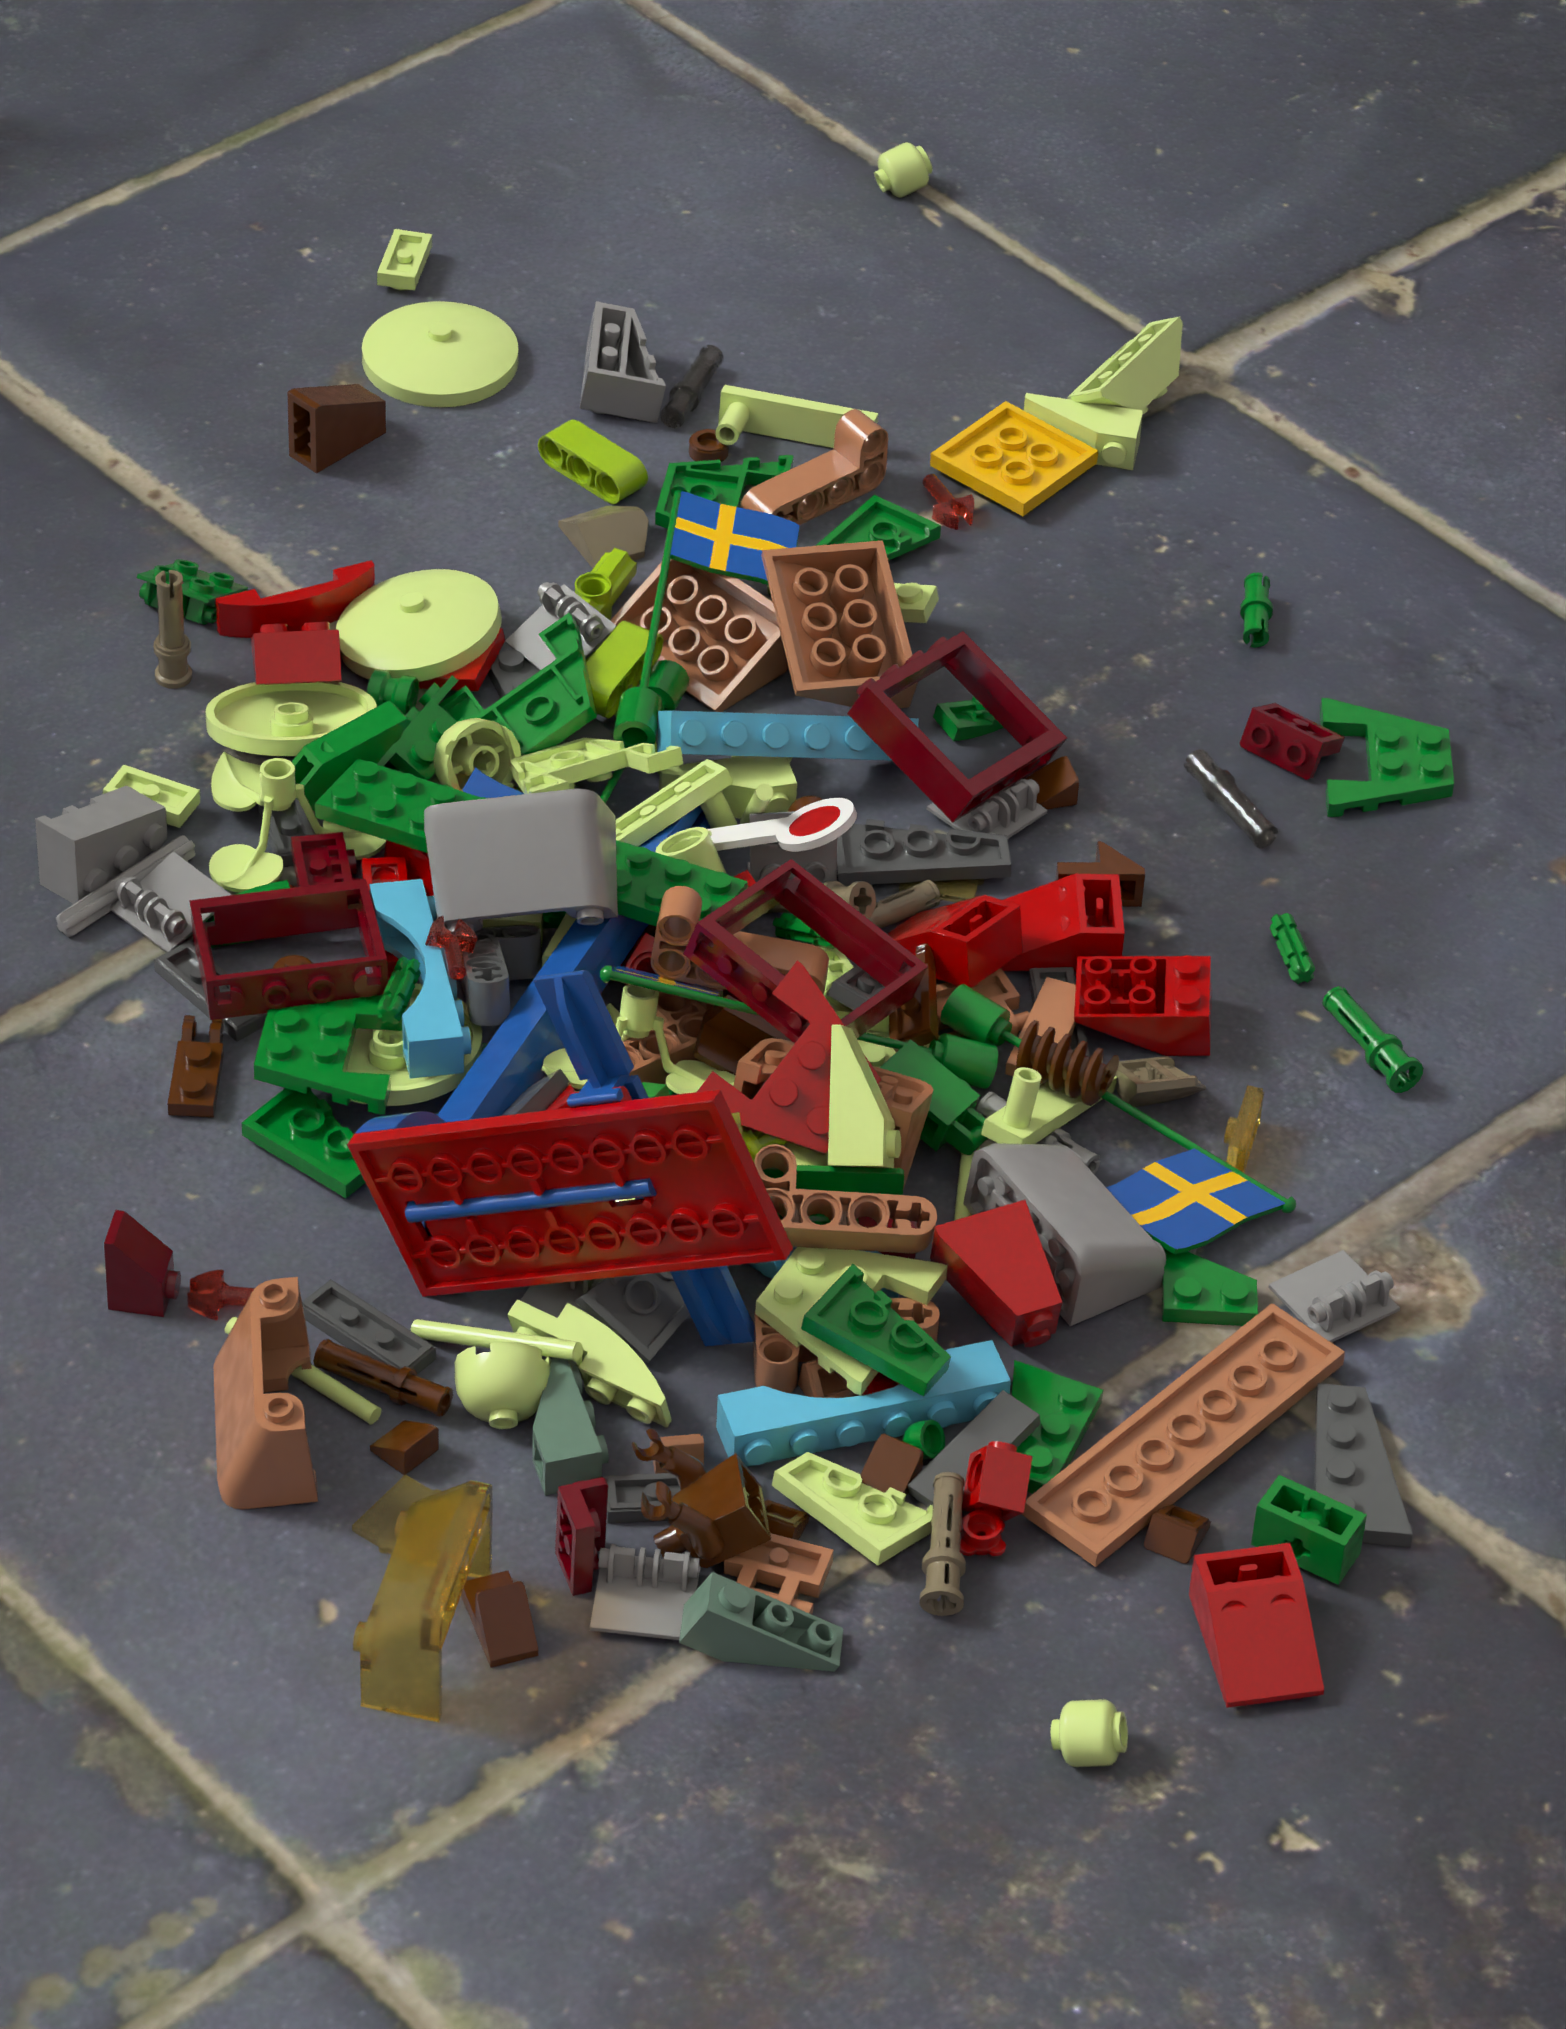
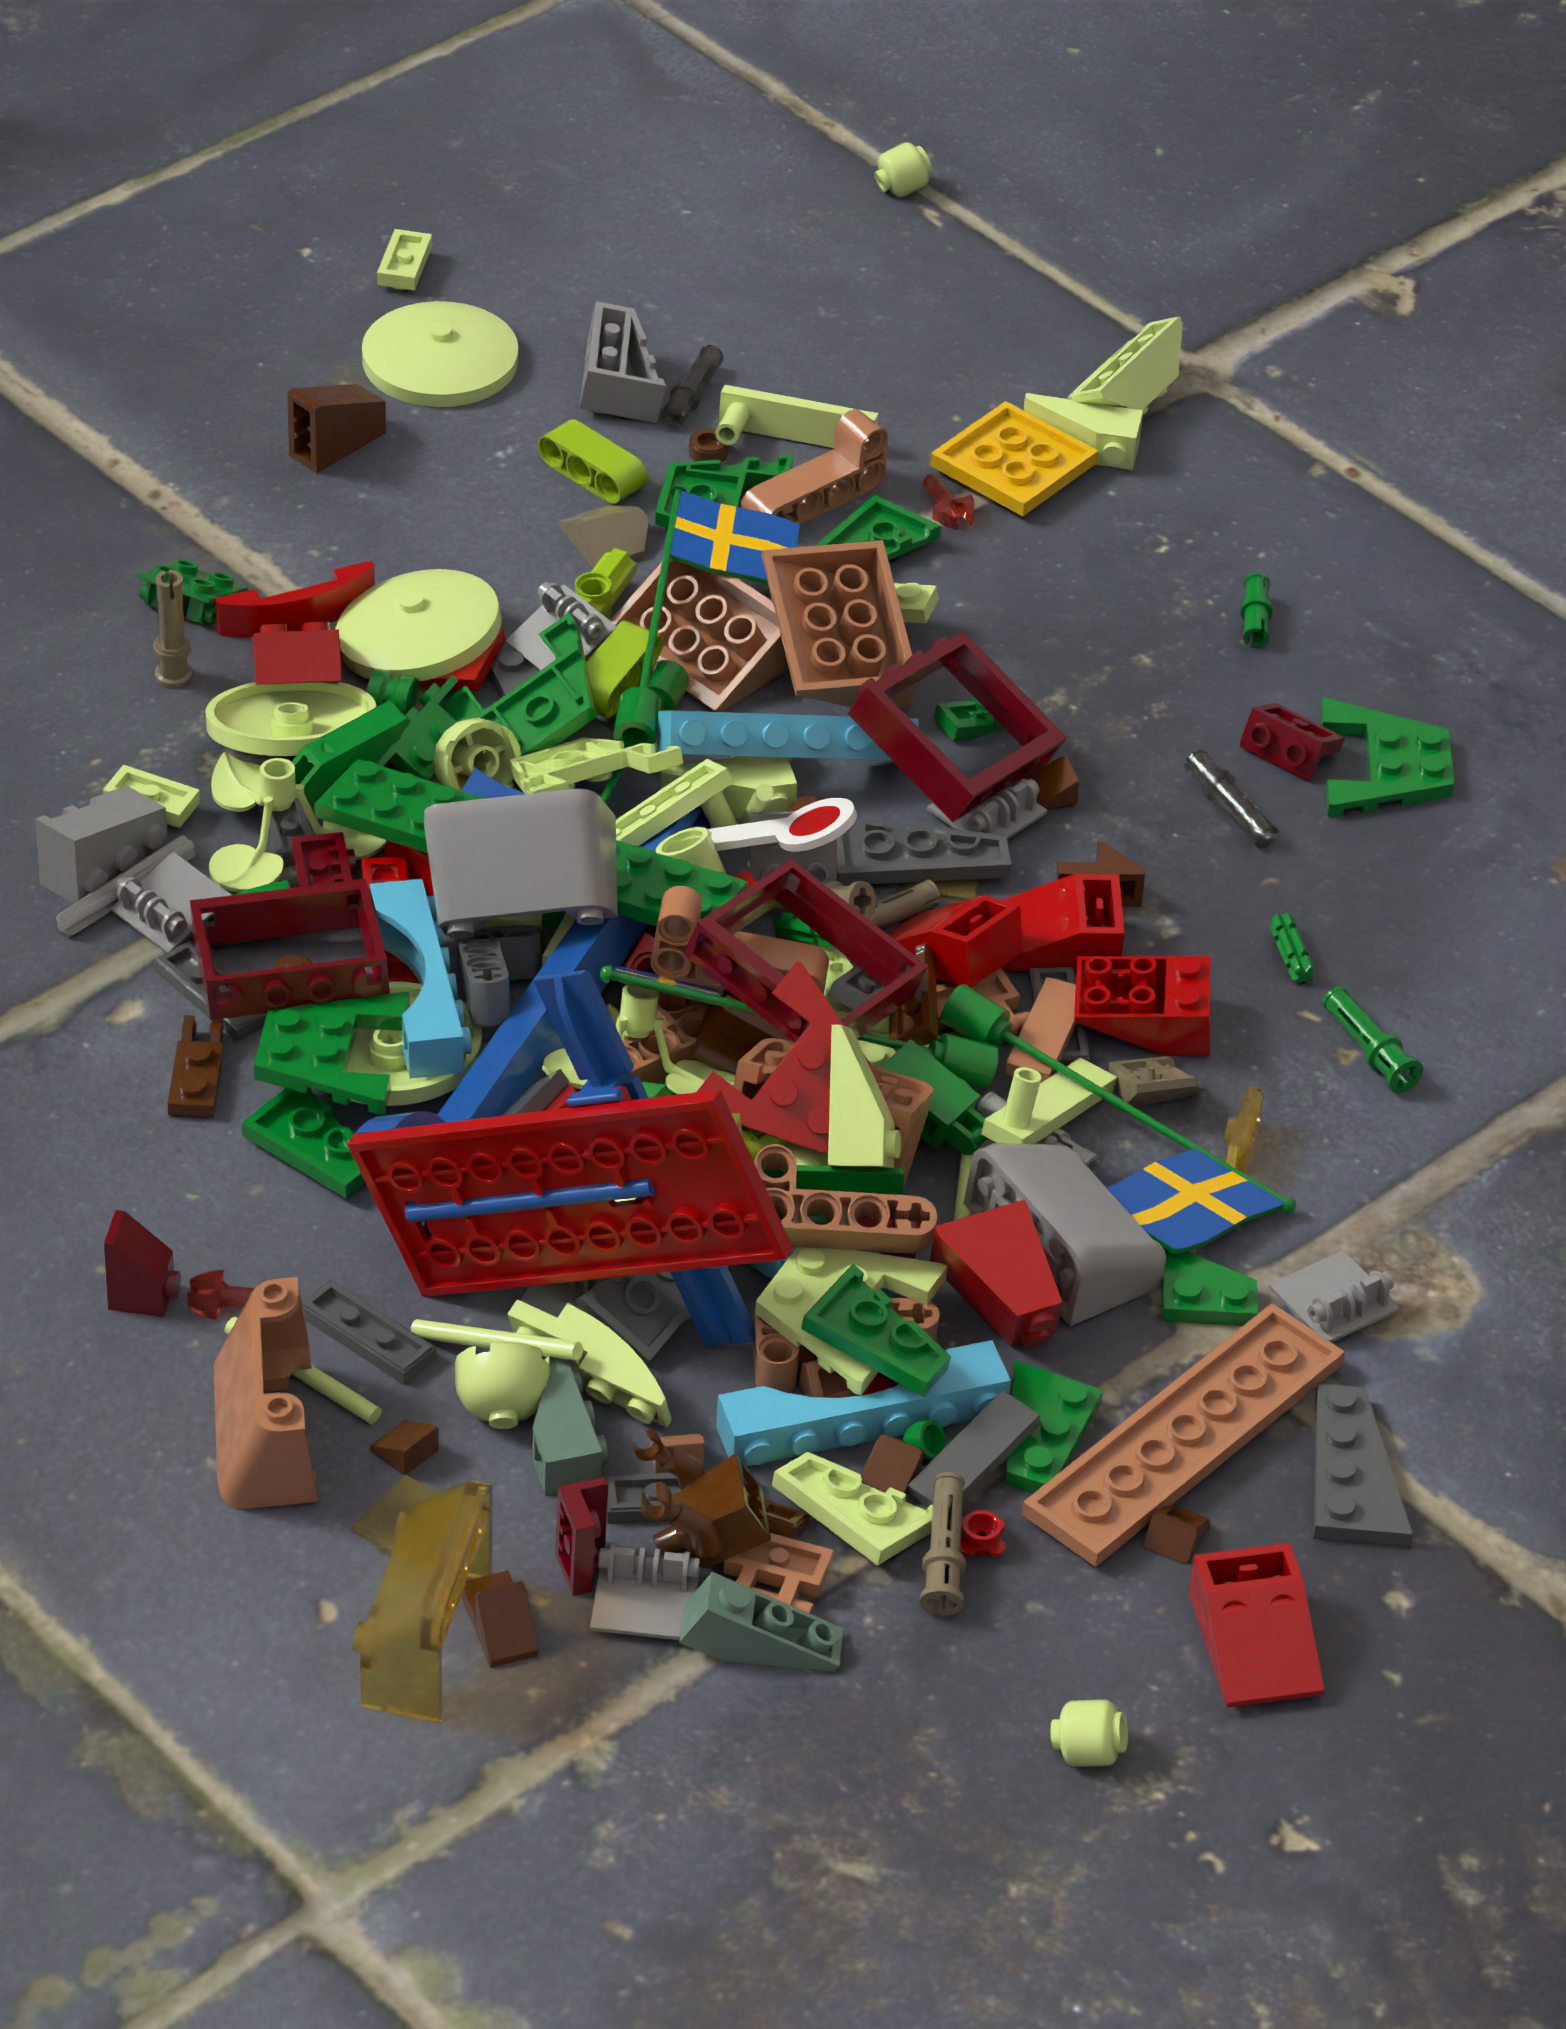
reddish brown pin [313,1339,453,1417] -> none
green axle [377,956,421,1024] -> none
clear red bar [425,916,478,980] -> none
red brick [962,1441,1033,1521] -> none
reddish brown piece [1016,1020,1119,1106] -> none
green brick [1251,1475,1367,1585] -> none

